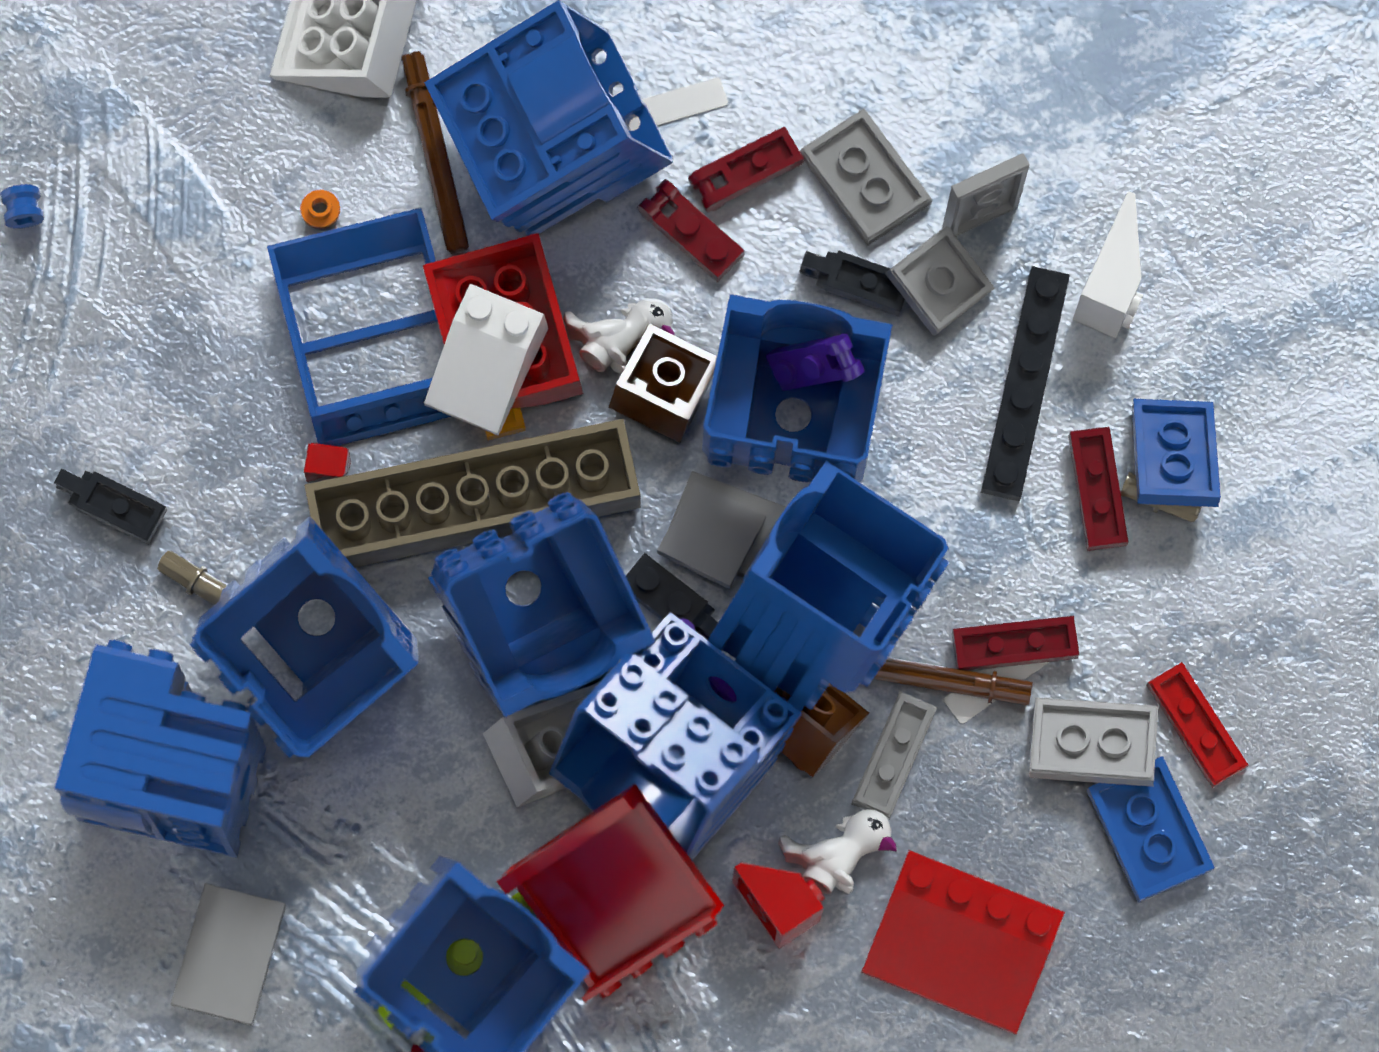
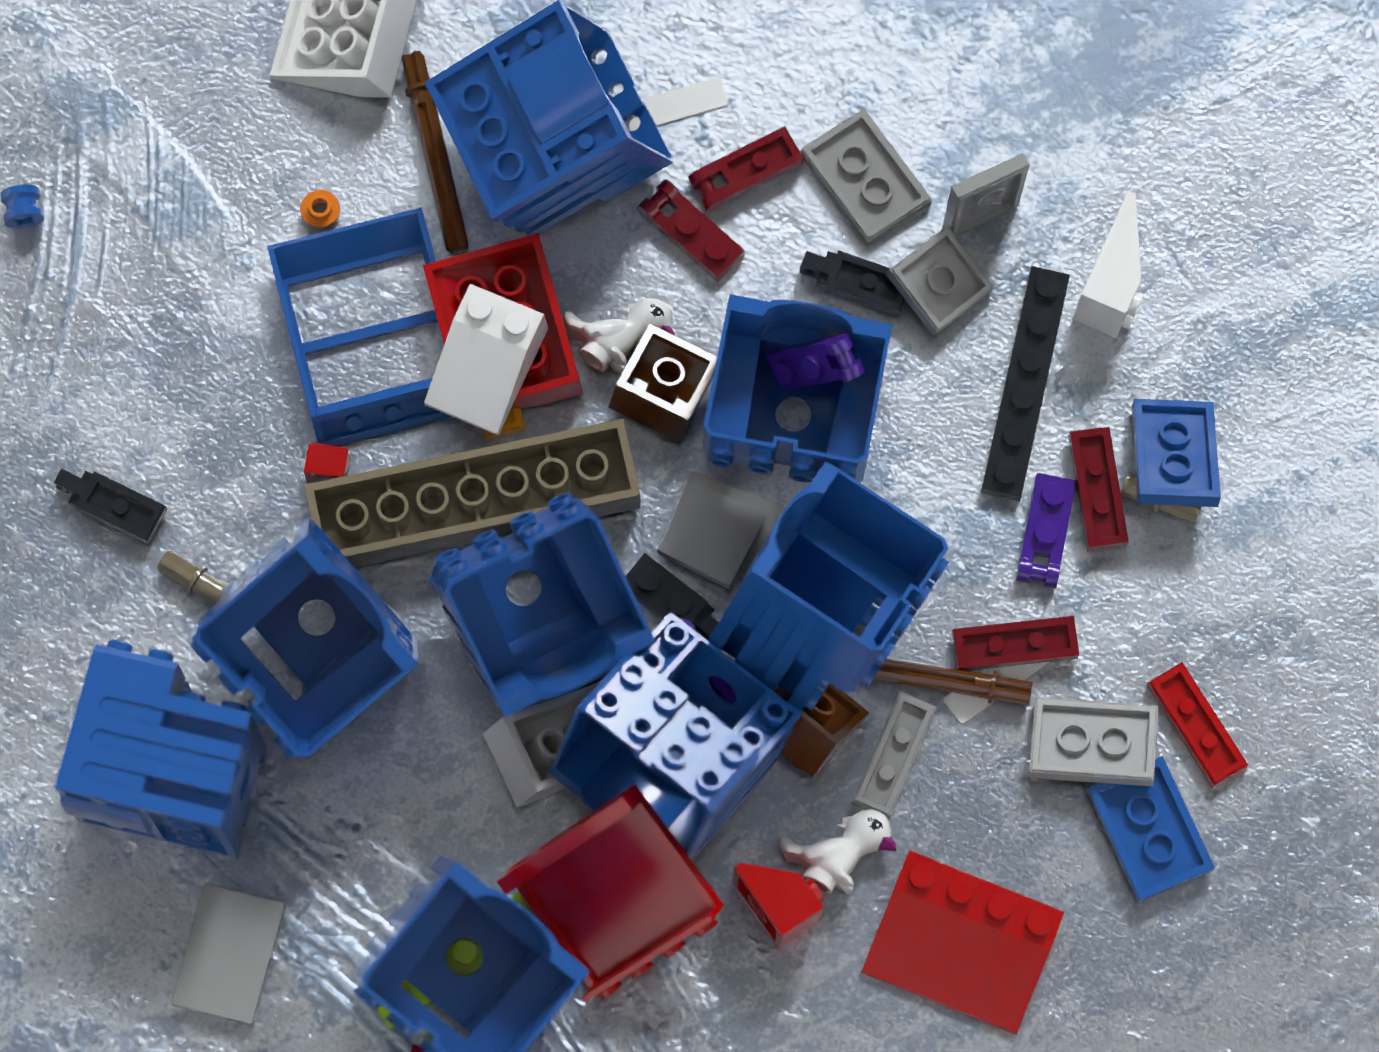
none -> dark purple plate [1016,473,1077,589]

